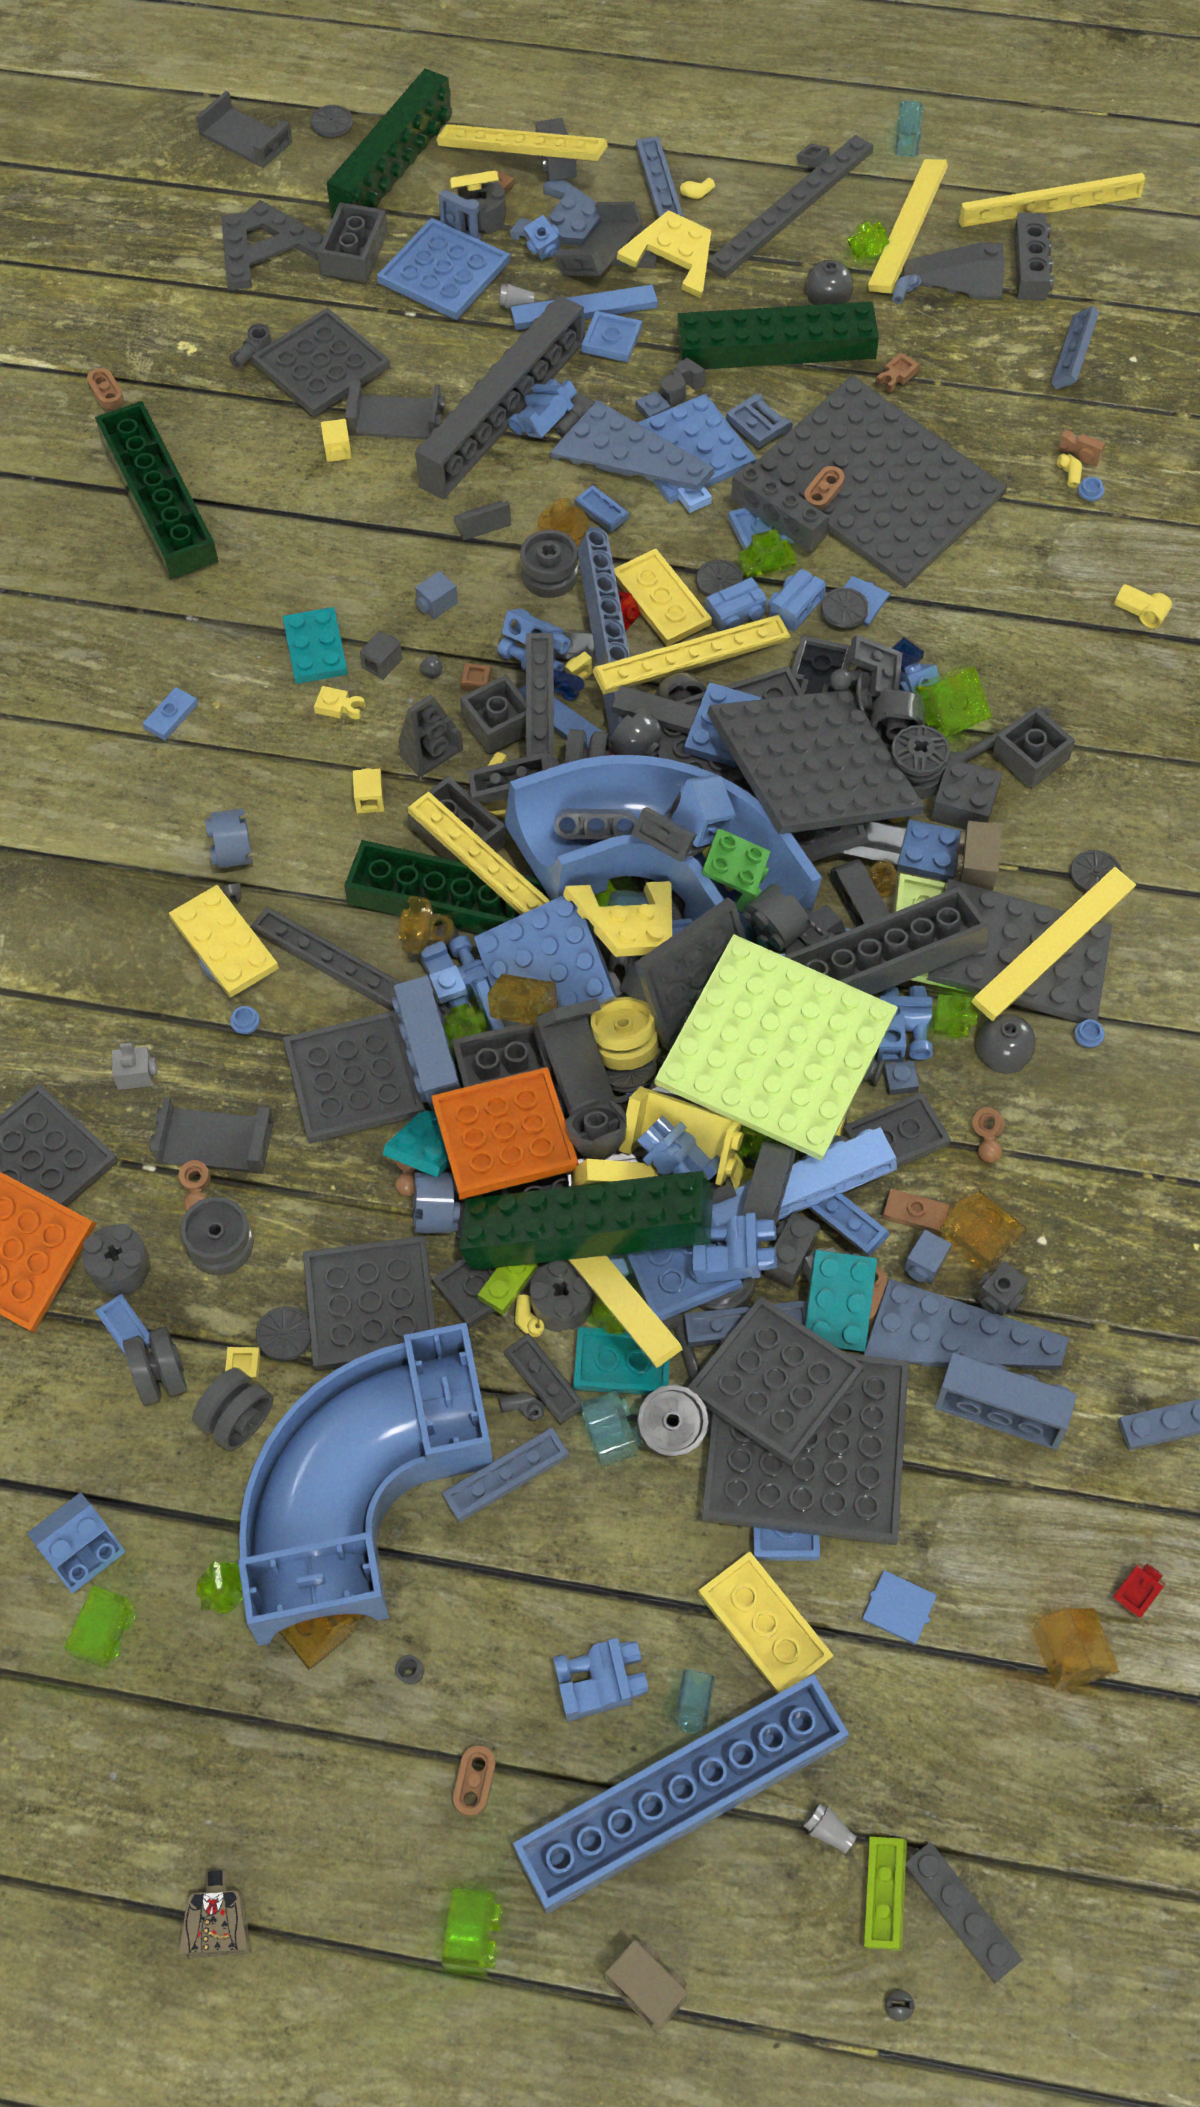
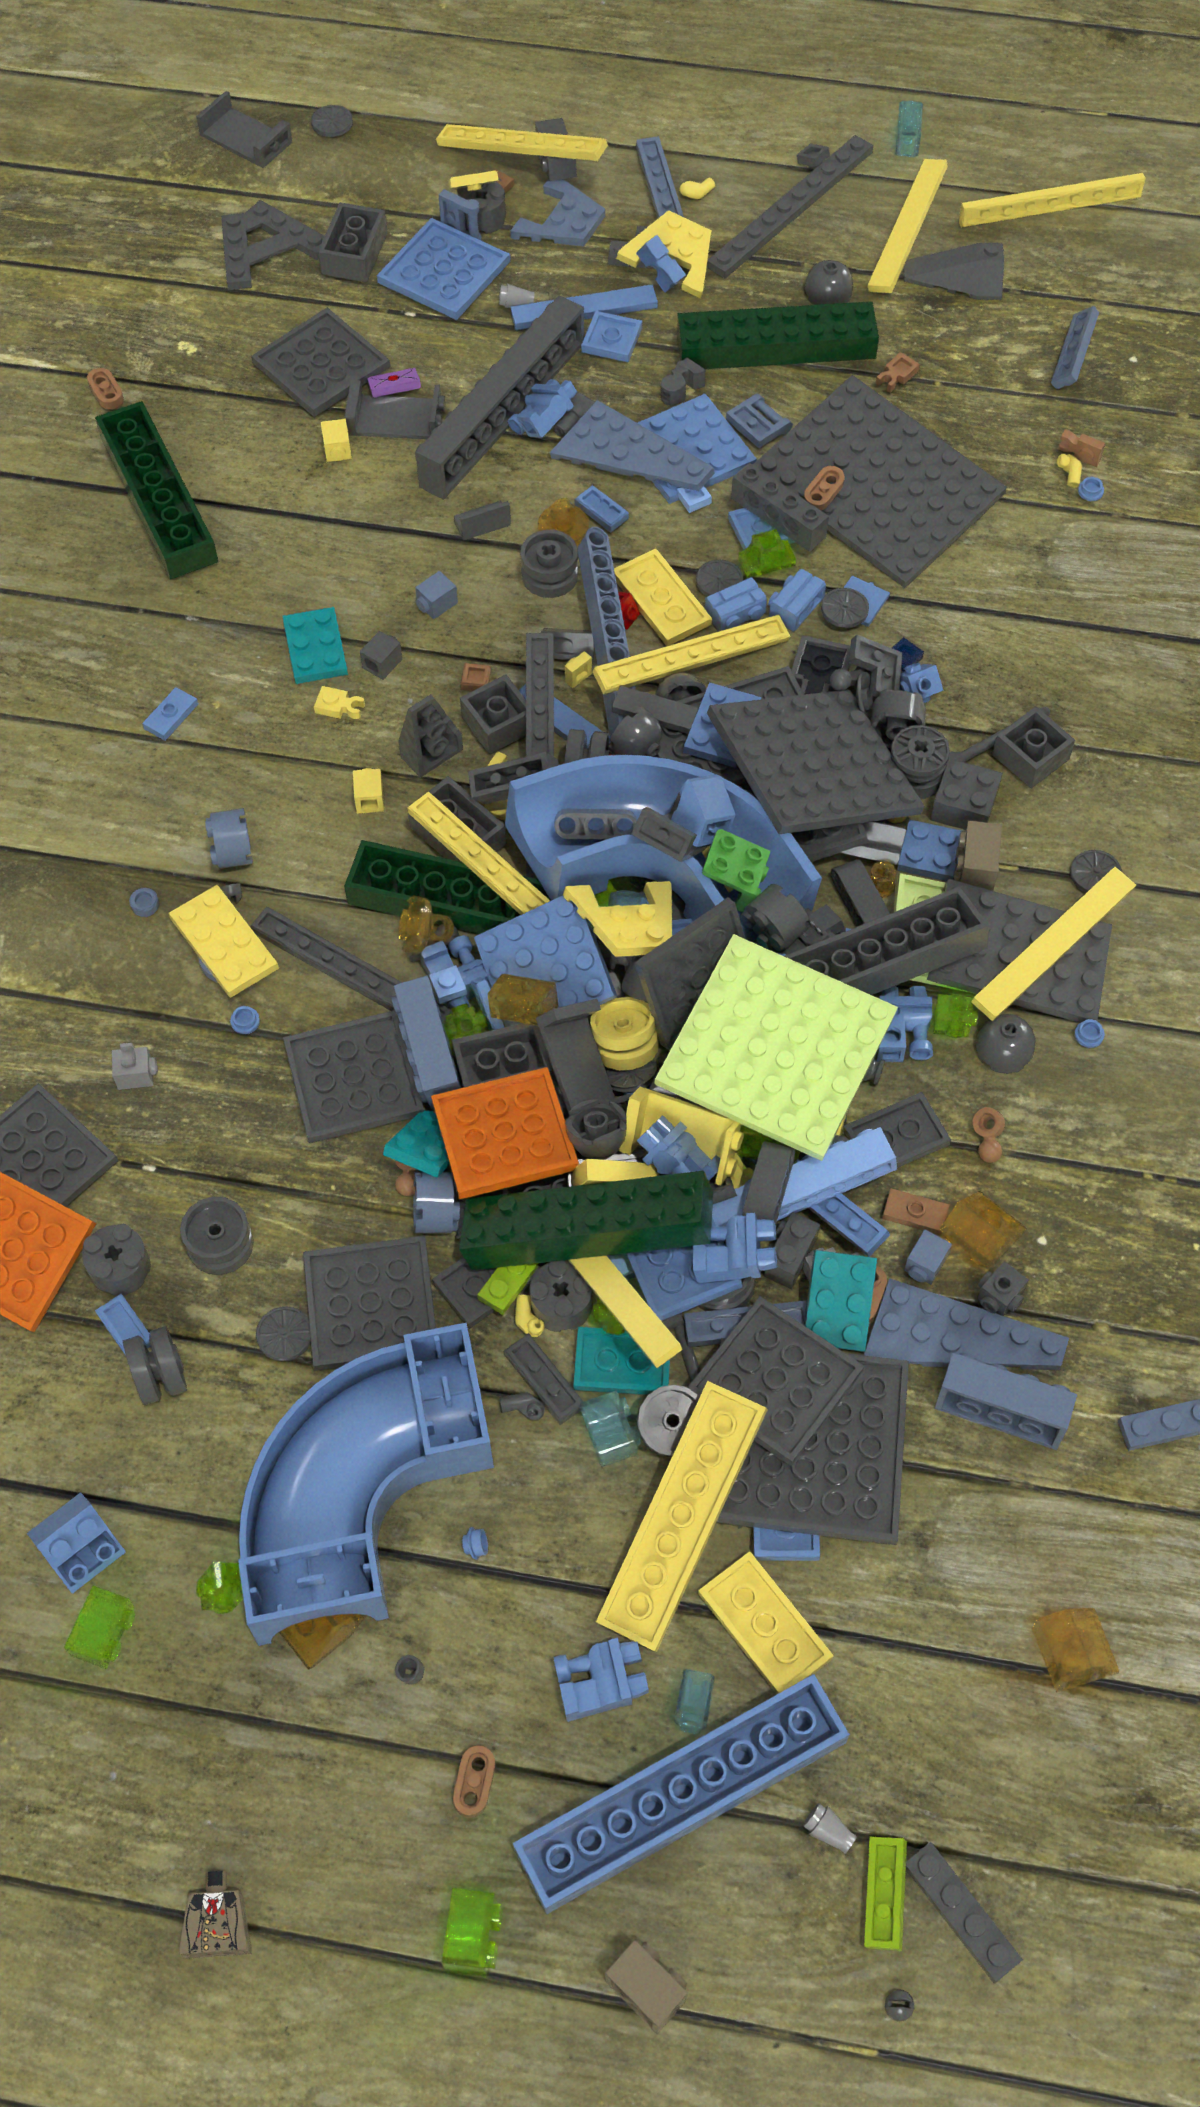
dark grey panel [150,1097,274,1174] -> none
medium nougat plate [178,1160,211,1211] -> none
dark grey wheel [192,1367,274,1451] -> none
light yellow plate [225,1347,260,1381] -> none
dark grey pin [229,323,272,369] -> none
dark green brick [326,68,452,219] -> none
dark grey hinge [419,655,443,679] -> none
sand blue plate [442,1427,569,1523] -> none
medium blue hips [498,608,571,677] -> none
medium blue brick [523,215,561,261] -> none
dark grey panel [554,201,643,276] -> none
clear blue plate [554,670,585,701] -> none
sand blue plate [636,390,670,419] -> none
clear neon green brick [846,220,890,261] -> none
medium blue piece [862,1570,937,1645] -> none
sand blue plate [884,1060,919,1095] -> none
sand blue arm [892,274,921,304] -> none
clear neon green brick [914,666,992,738] -> none
dark grey brick [1014,212,1054,300] -> none
red bracket [1113,1563,1165,1618] -> none
light yellow piece [1114,584,1172,628] -> none
none -> sand blue tile [129,888,159,917]
none -> medium lavender tile [367,368,421,398]
none -> medium blue plate [462,1527,488,1560]
none -> light yellow plate [596,1381,768,1652]
none -> medium blue piece [636,235,686,293]

